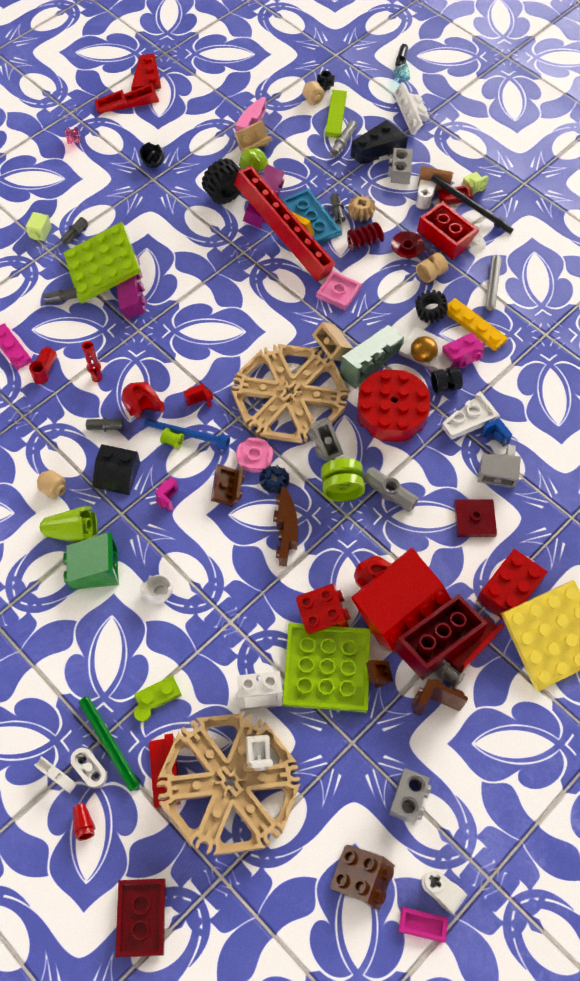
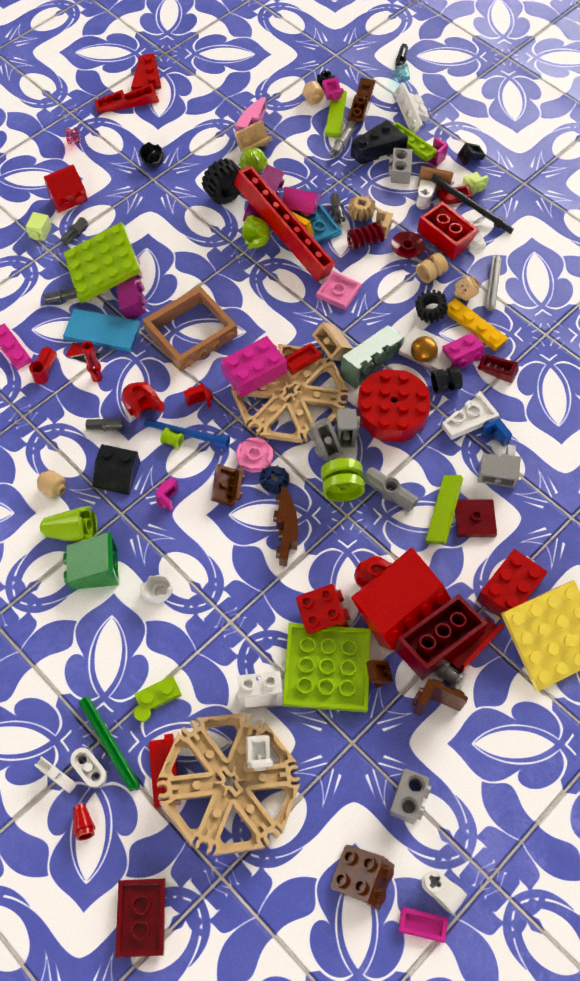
none -> red slope [43,164,88,213]
none -> dark azure tile [63,309,141,352]
none -> sticker [66,343,101,364]
none -> medium nougat window [143,286,238,371]
none -> dark pink brick [221,336,287,398]
none -> lime hair [241,215,270,249]
none -> dark pink slope [282,187,322,216]
none -> red tile [285,343,322,375]
none -> dark pink bracket [322,77,344,101]
none -> light grey brick [335,408,360,448]
none -> reddish brown slope [348,78,376,123]
none -> tan bracket [376,210,394,239]
none -> lime tile [393,122,437,162]
none -> lime tile [426,475,463,545]
none -> dark pink panel [427,137,448,167]
none -> tan head [454,275,481,301]
none -> black bracket [457,142,486,165]
none -> dark red slope [478,354,519,383]

